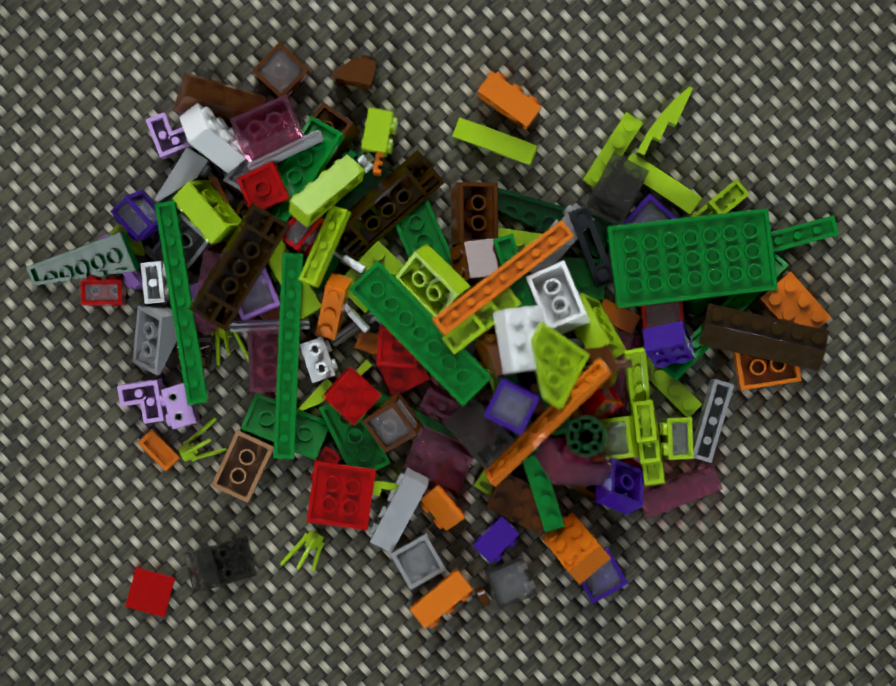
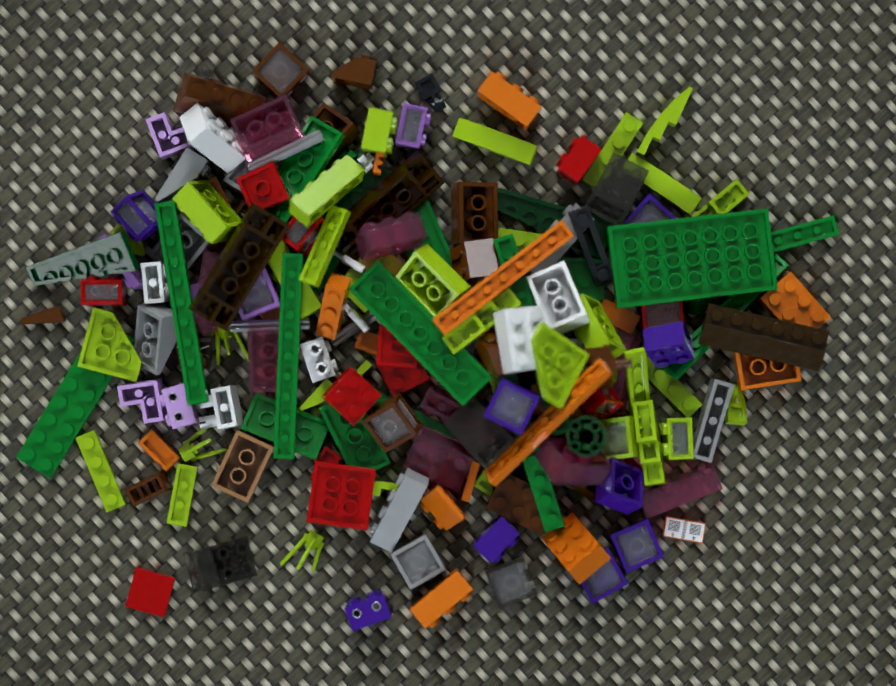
reddish brown tile [474,586,491,607] -> none
none -> green plate [16,335,135,479]
none -> reddish brown slope [20,306,67,325]
none -> lime plate [76,430,126,512]
none -> lime plate [77,307,143,382]
none -> reddish brown slope [125,470,172,507]
none -> lime plate [167,463,198,527]
none -> white brick [196,385,243,430]
none -> dark purple piece [344,589,392,631]
none -> clear pink brick [355,212,427,262]
none -> medium lavender piece [395,103,431,151]
none -> black plate [415,73,446,113]
none -> orange tile [461,461,480,502]
none -> red piece [556,135,602,186]
none -> piece [609,518,664,573]
none -> white tile [662,516,706,543]
none -> lime plate [725,384,747,426]

